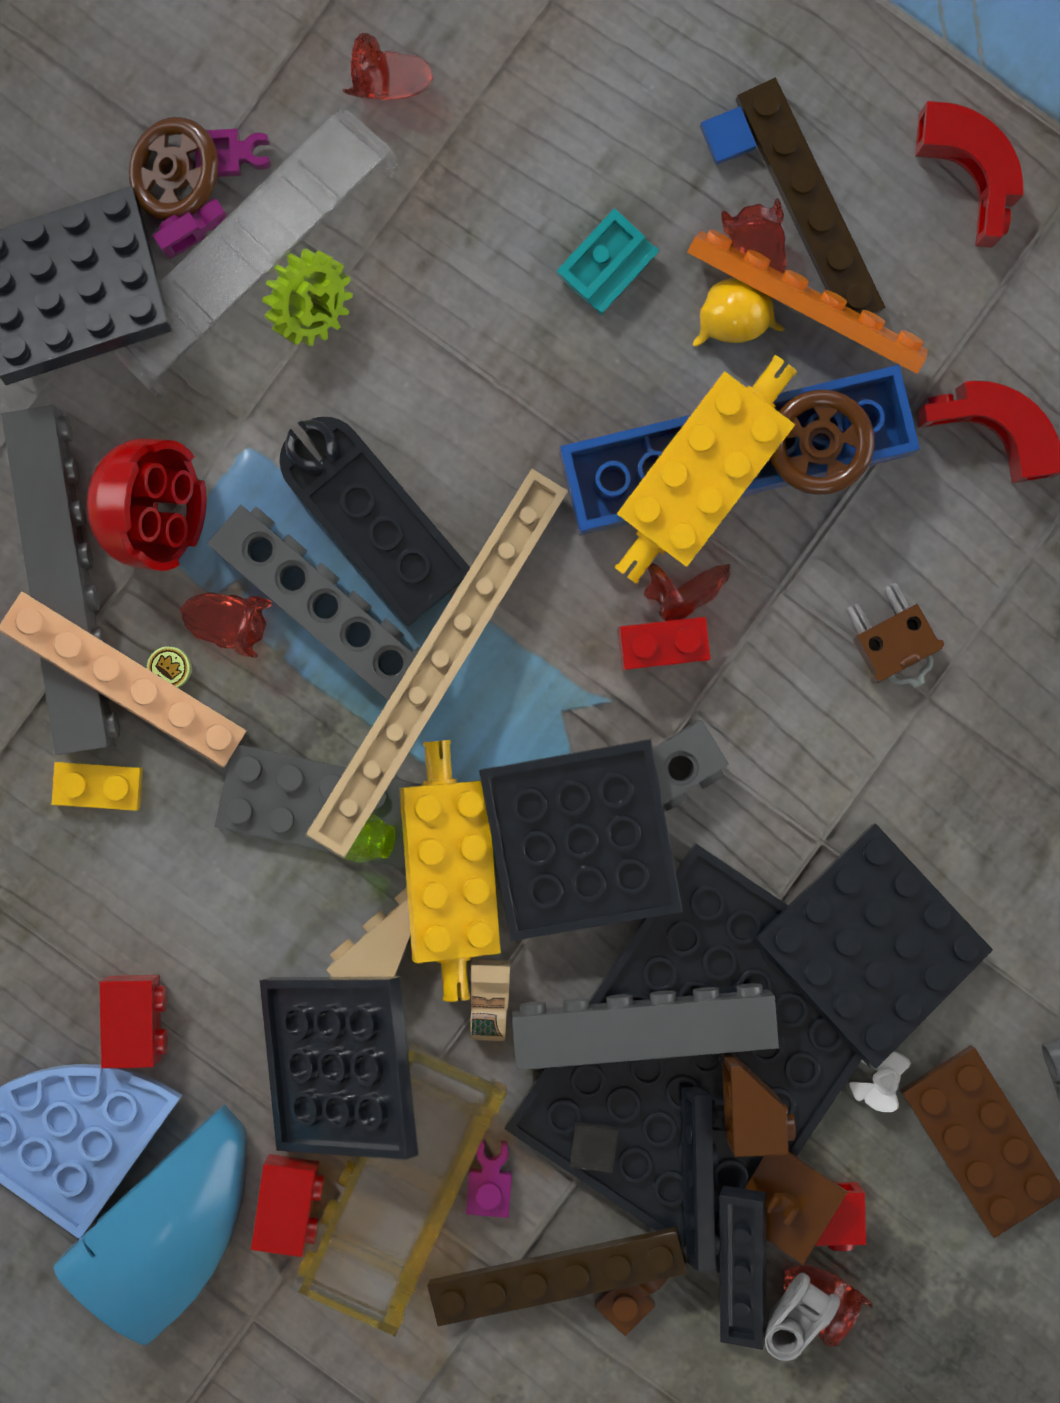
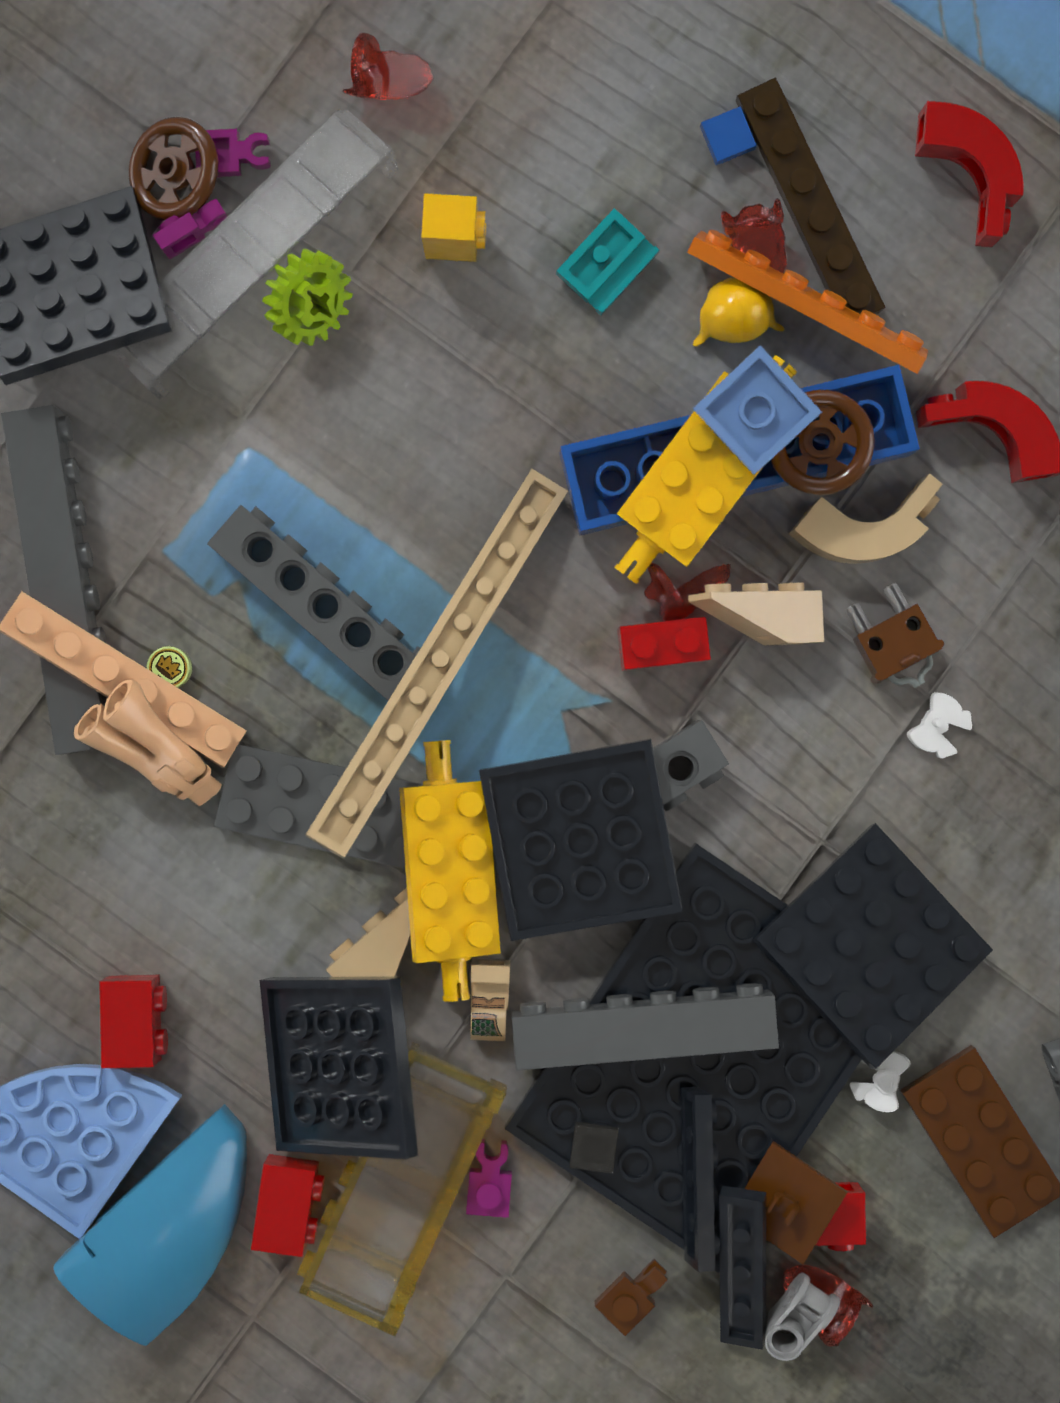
yellow plate [51,762,143,811] -> none
red cylinder [87,438,207,571] -> none
clear red piece [180,592,272,658] -> none
black plate [279,417,470,627] -> none
clear neon green rock [344,813,396,863] -> none
dark brown plate [427,1227,688,1326] -> none
reddish brown slope [722,1052,795,1157] -> none
none -> light nougat piece [74,679,222,806]
none -> yellow brick [421,193,487,262]
none -> tan slope [688,583,824,645]
none -> medium blue plate [693,345,822,475]
none -> tan arch [788,473,943,564]
none -> white piece [907,692,972,758]

